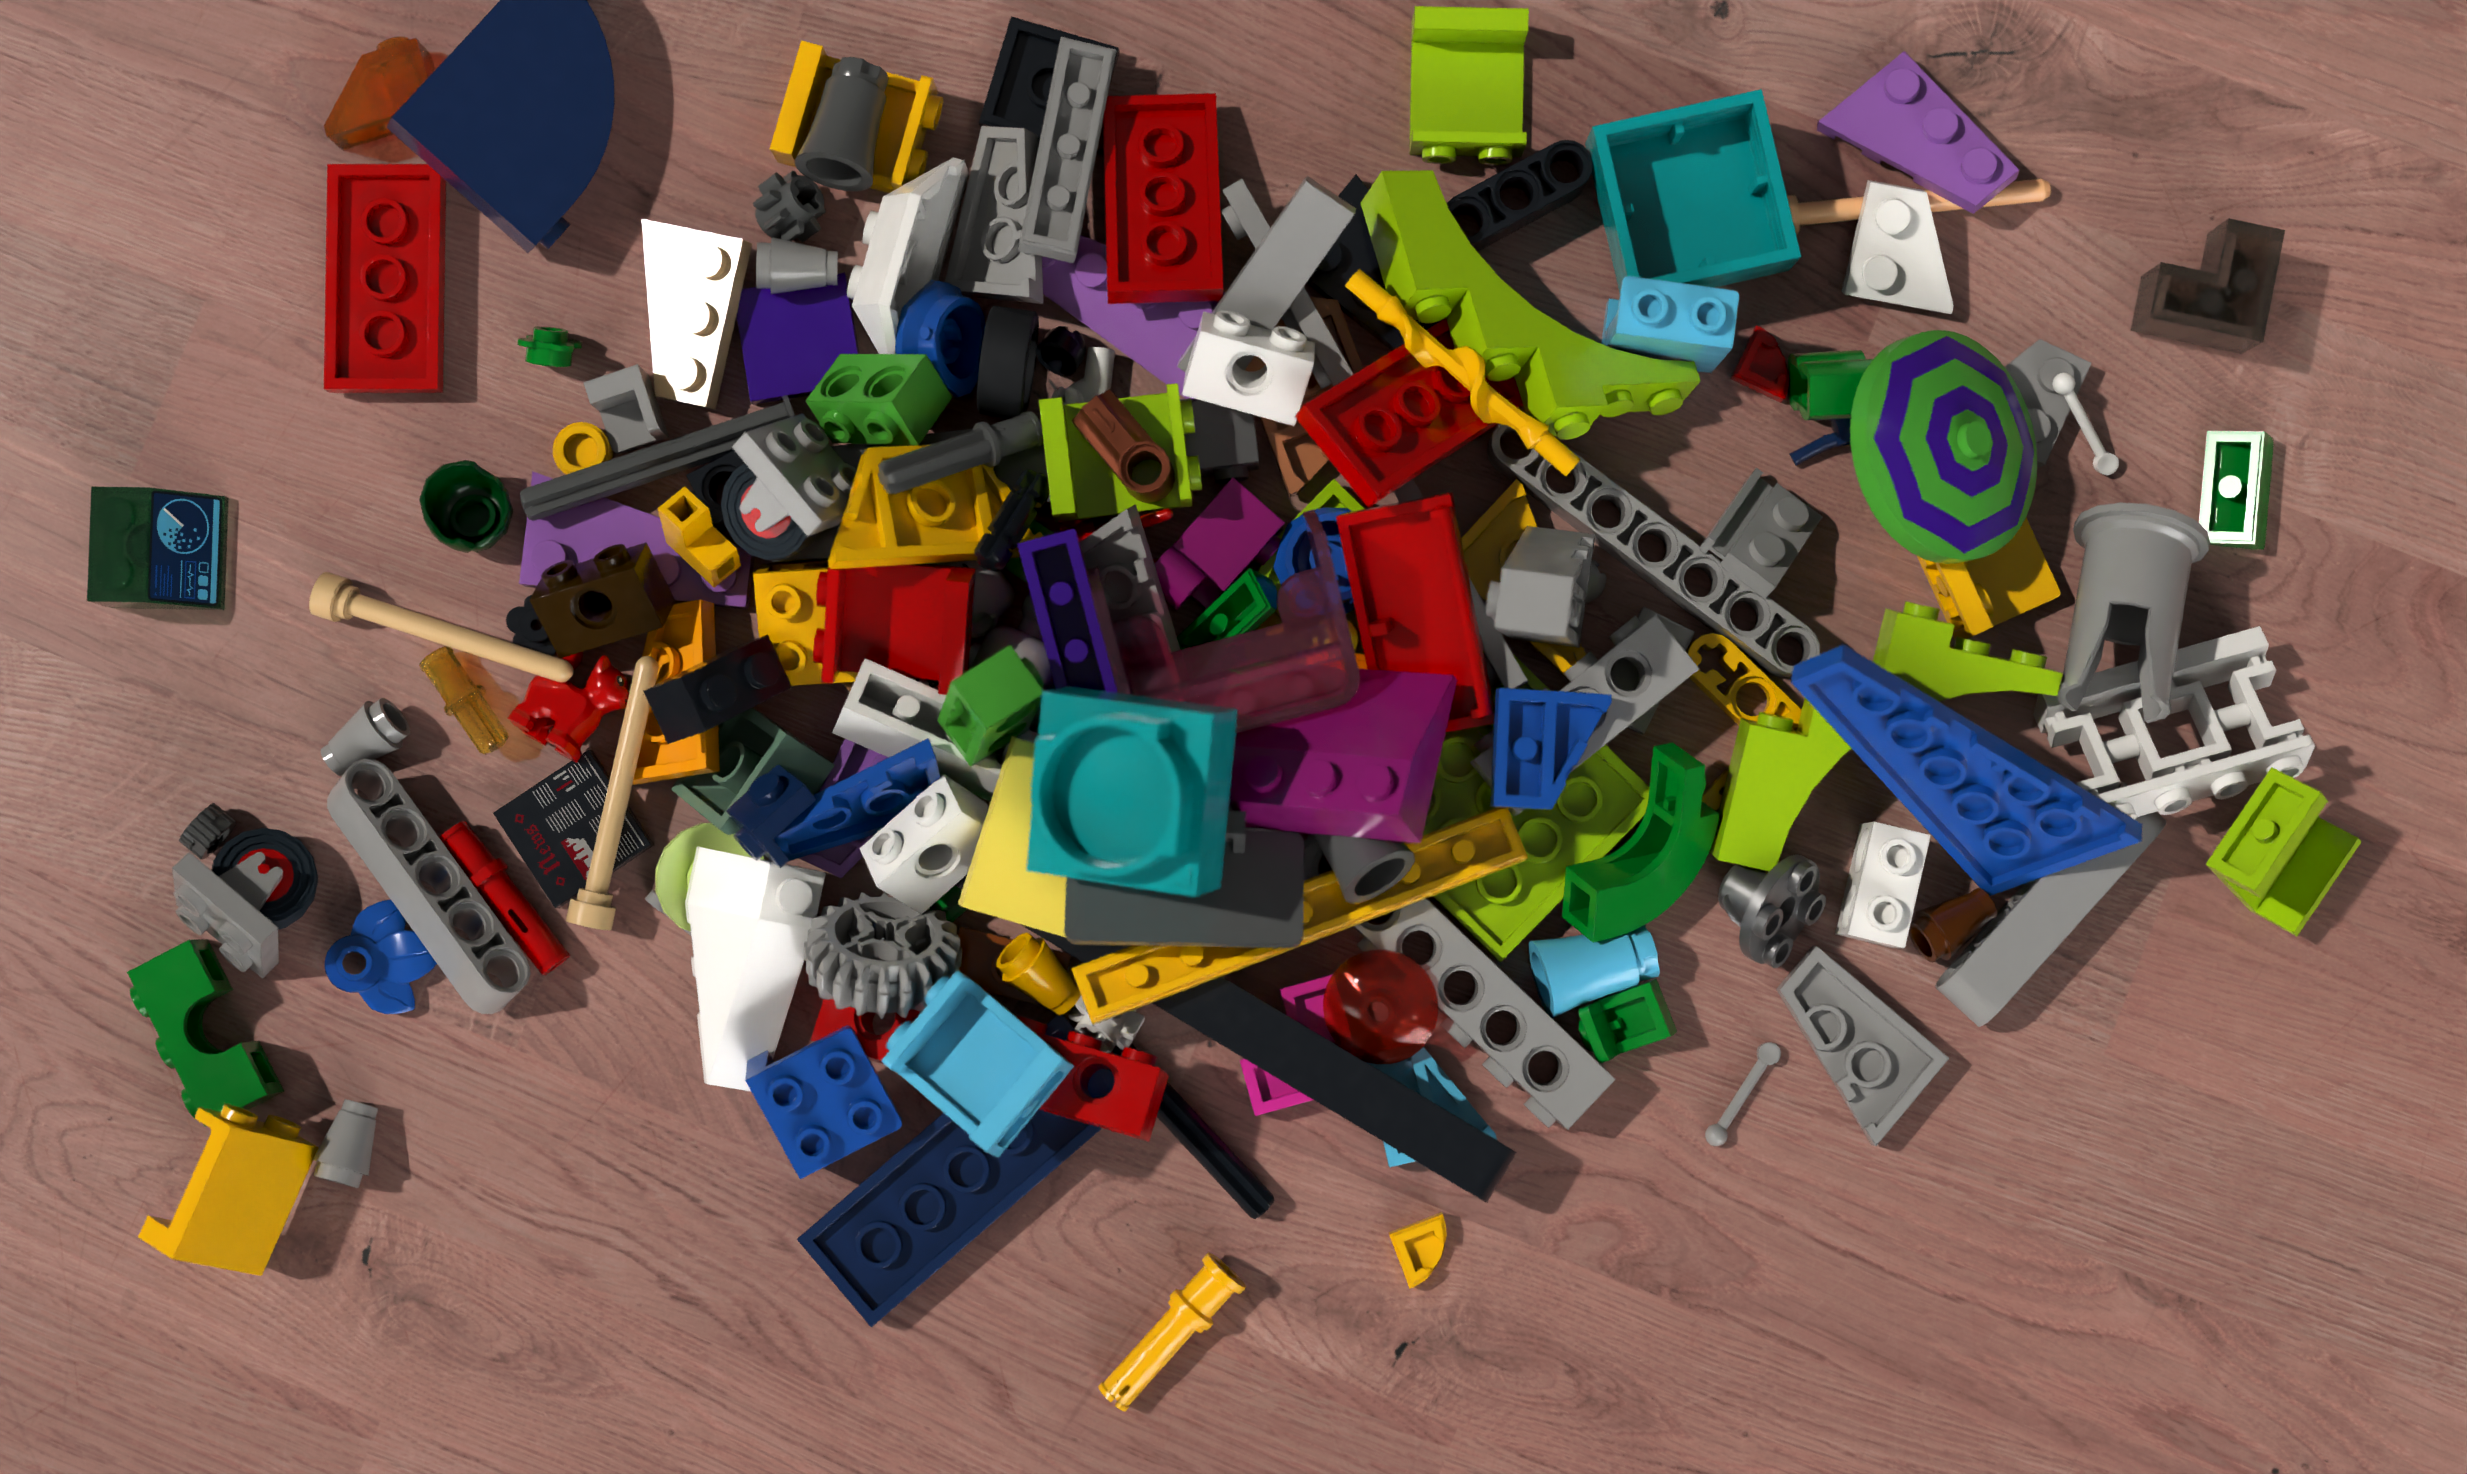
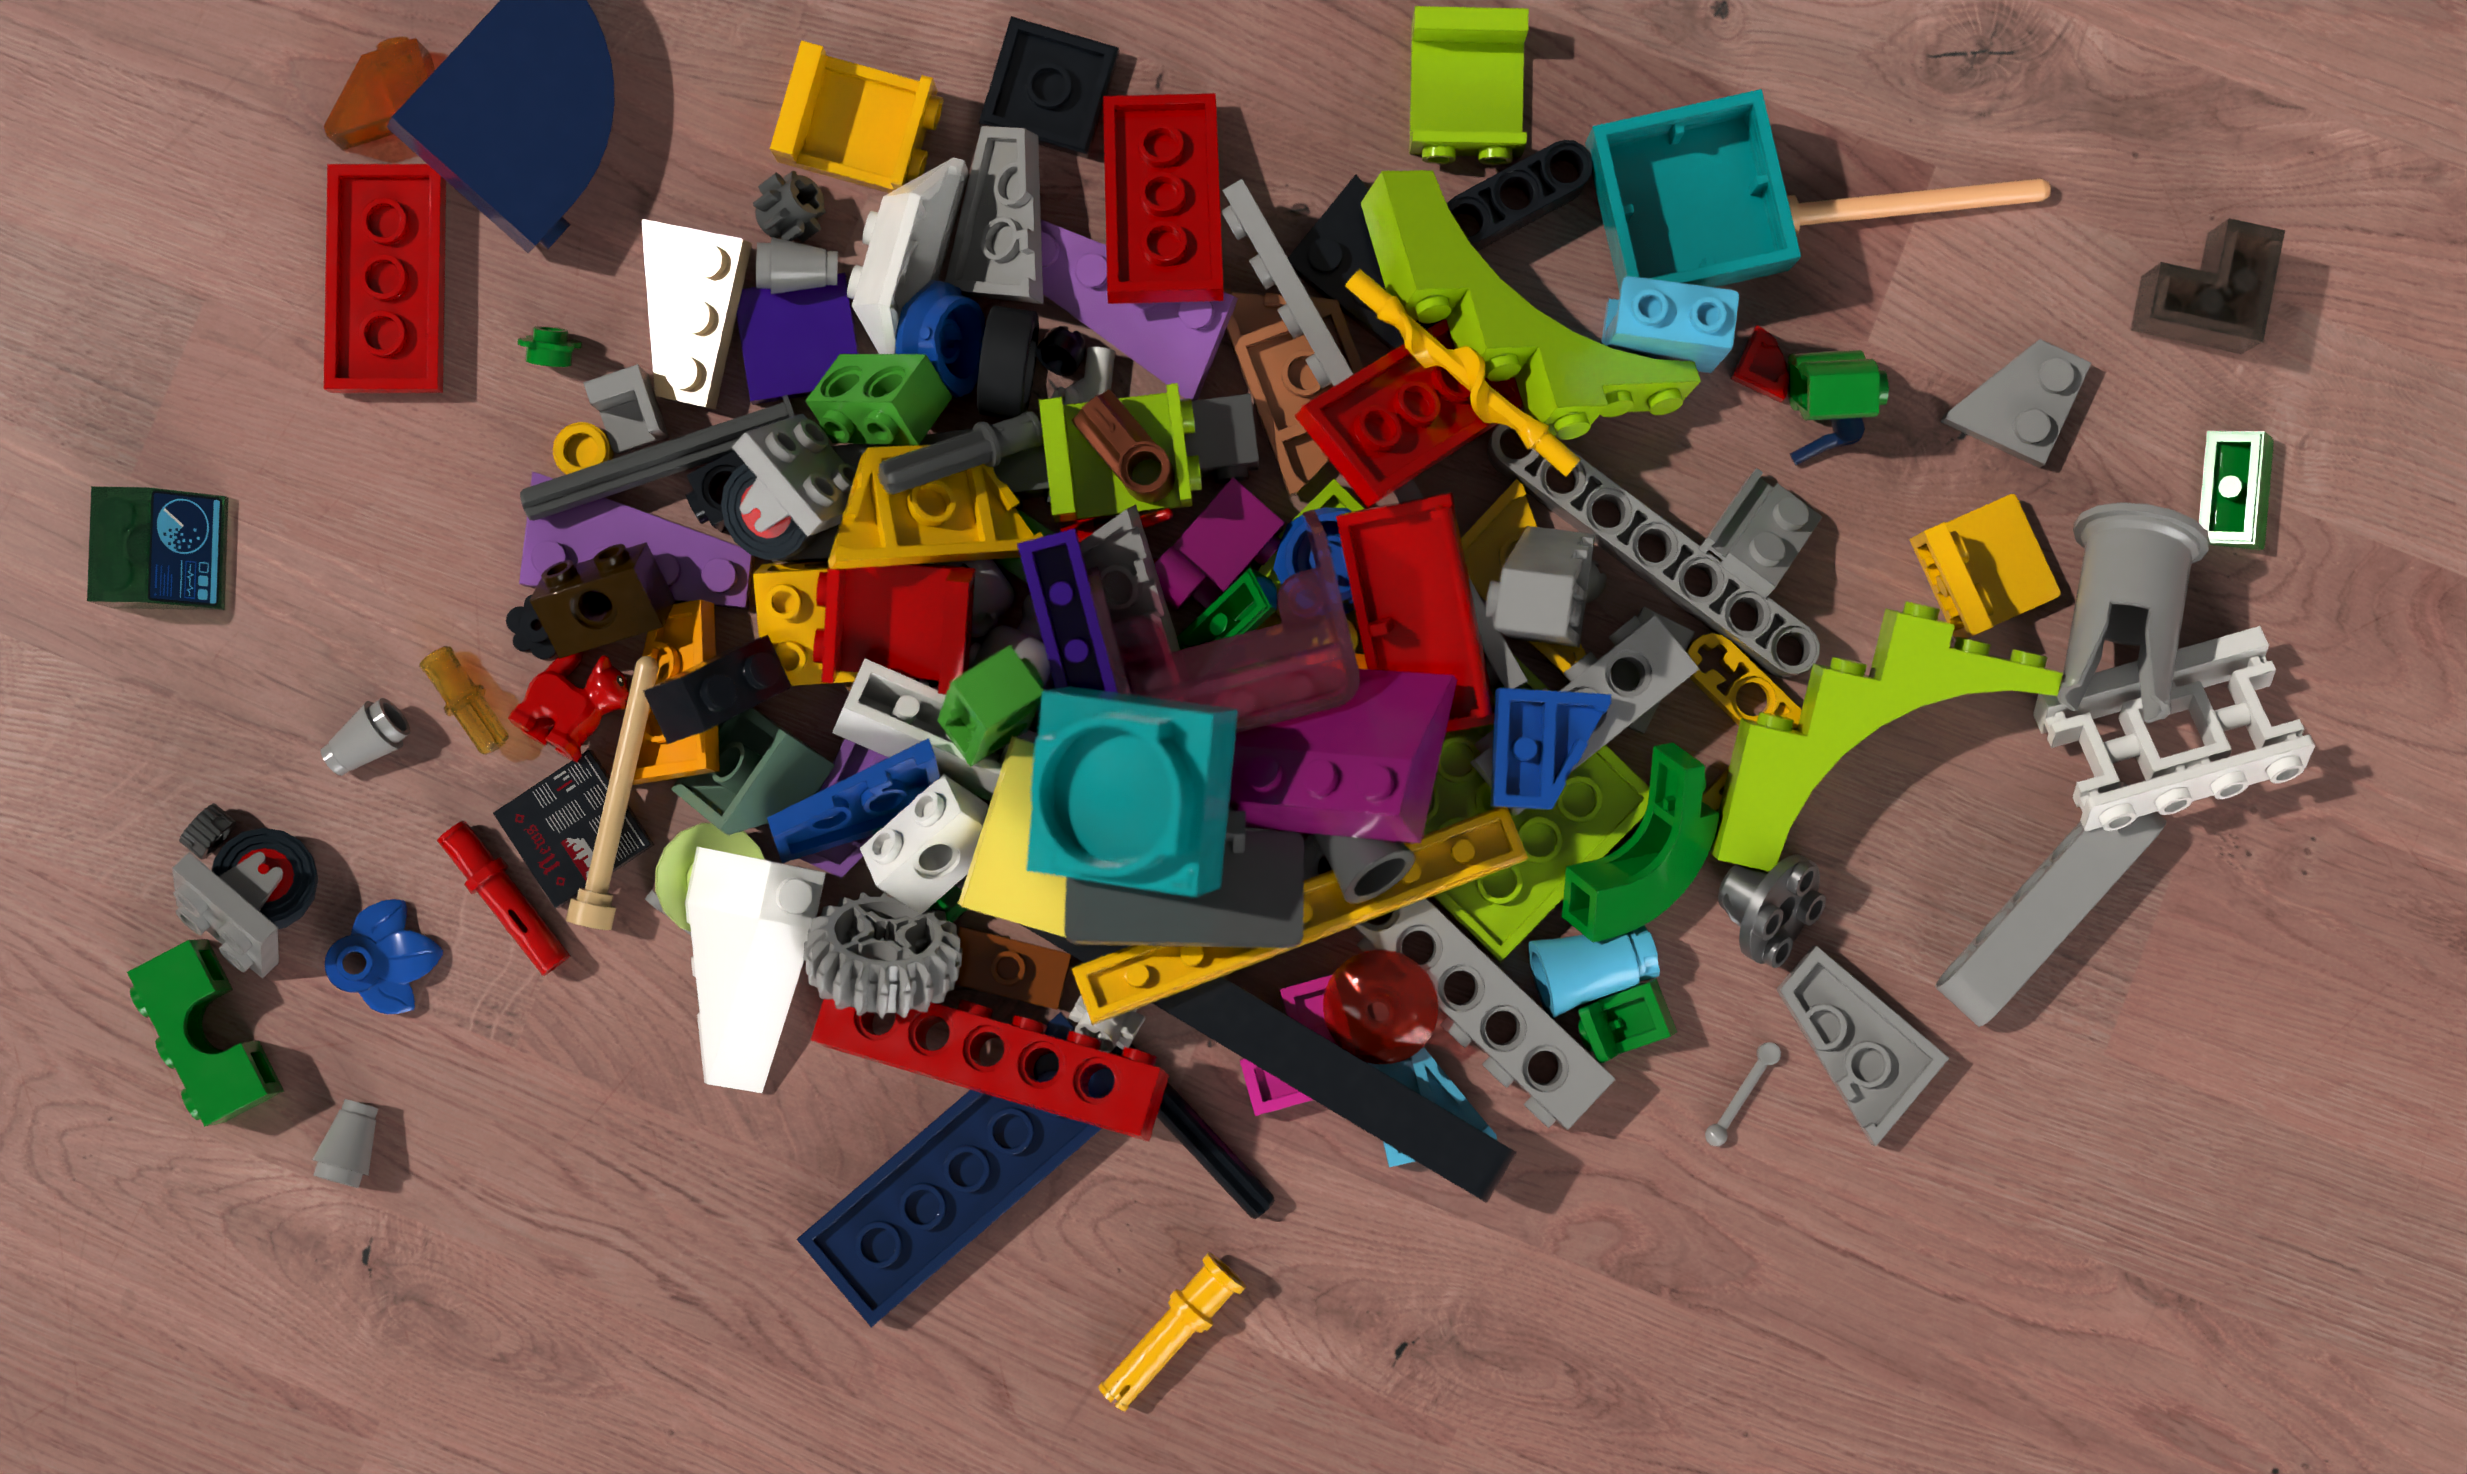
yellow panel [138,1104,319,1276] -> none
tan piece [309,572,573,683] -> none
light grey beam [327,759,530,1014] -> none
dark green hair [419,460,514,553] -> none
yellow piece [657,486,741,588] -> none
dark blue bracket [726,764,816,868] -> none
blue bracket [745,1026,902,1179] -> none
dark grey plant [795,57,888,191] -> none
medium azure panel [882,970,1074,1158] -> none
black axle [974,469,1050,572] -> none
yellow cone [996,933,1081,1016] -> none
light grey tile [1017,37,1116,263] -> none
light grey tile [1177,176,1356,372] -> none
white brick [1182,311,1315,426] -> none
yellow tile [1388,1212,1447,1289] -> none
blue wing [1791,644,2142,896] -> none
medium lavender wing [1817,51,2019,214] -> none
white brick [1835,822,1931,948] -> none
white wing [1842,180,1954,314] -> none
dish [1850,330,2037,564] -> none
reddish brown cone [1909,888,1997,963] -> none
white hinge [2052,373,2119,475] -> none
lime panel [2206,767,2362,937] -> none

